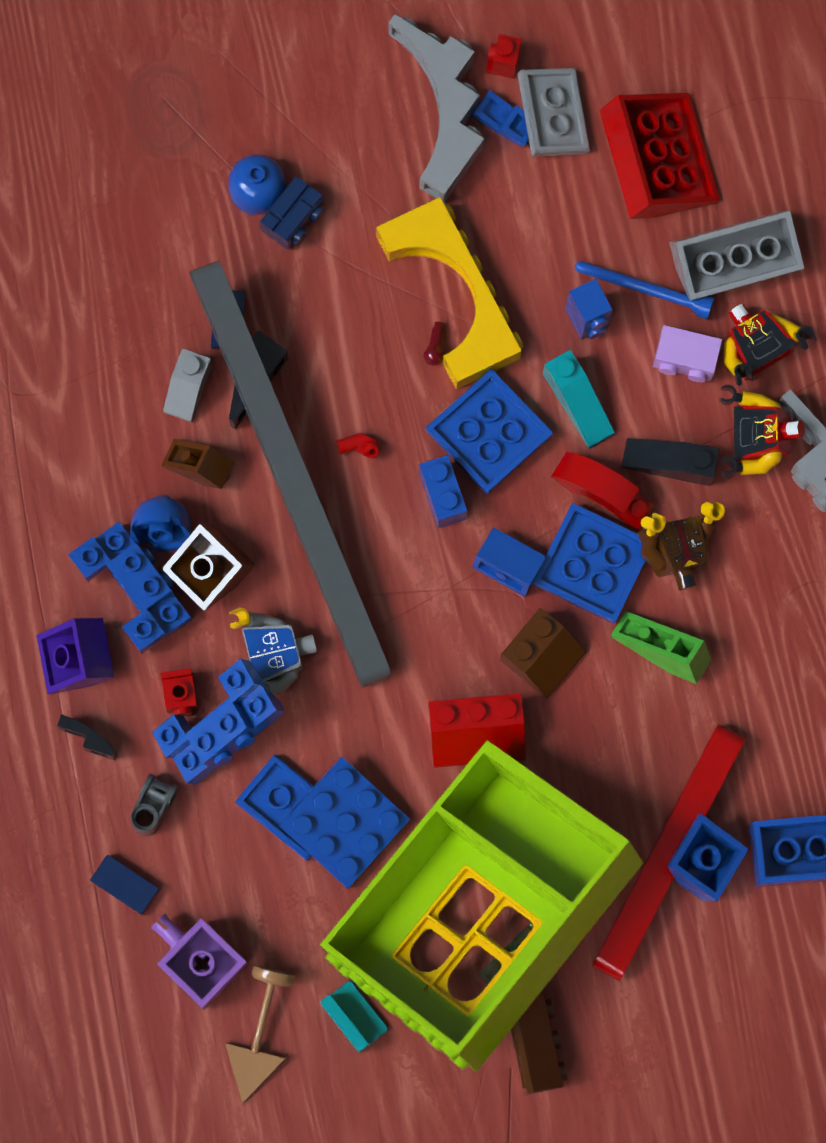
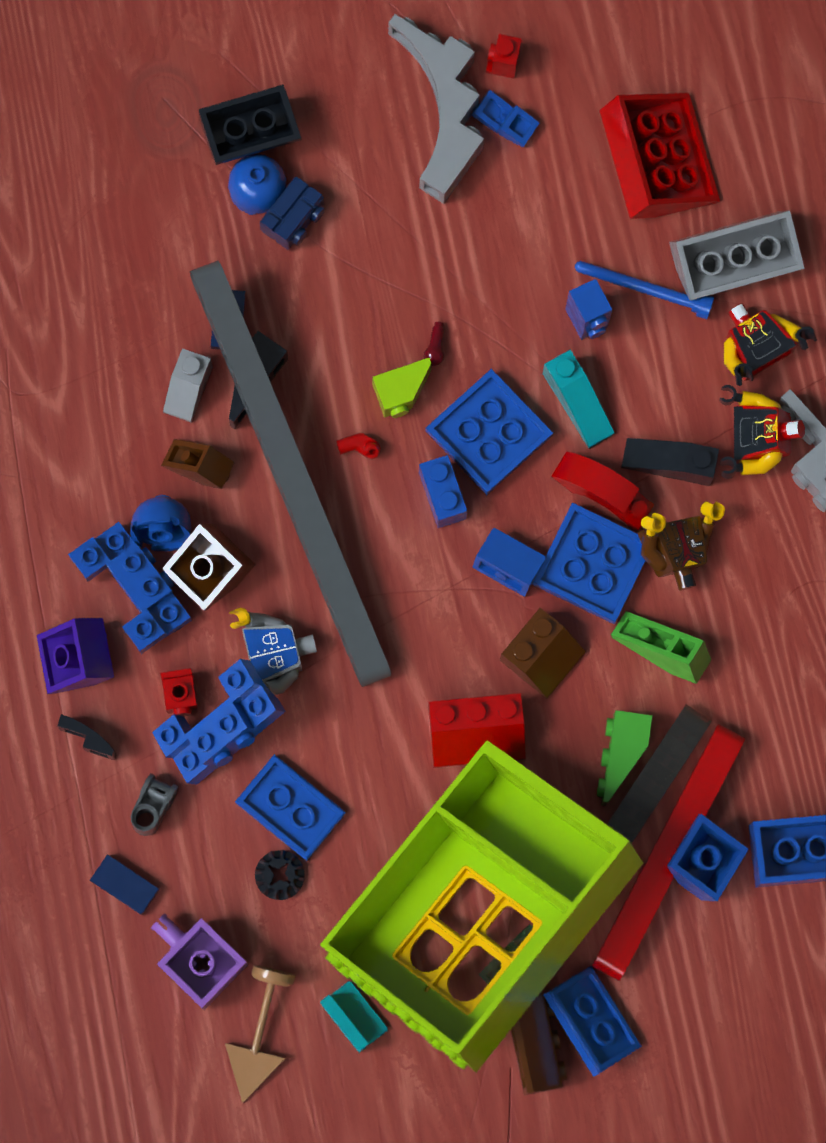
blue plate [278,756,410,889] -> none
yellow arch [376,197,523,390] -> none
light grey tile [517,68,590,157] -> none
lavender brick [653,325,722,382] -> none
none -> black slope [198,84,301,165]
none -> black gear [255,850,305,900]
none -> lime slope [372,358,431,418]
none -> blue tile [543,966,642,1077]
none -> bright green slope [597,710,652,806]
none -> clear smoke beam [607,704,712,844]

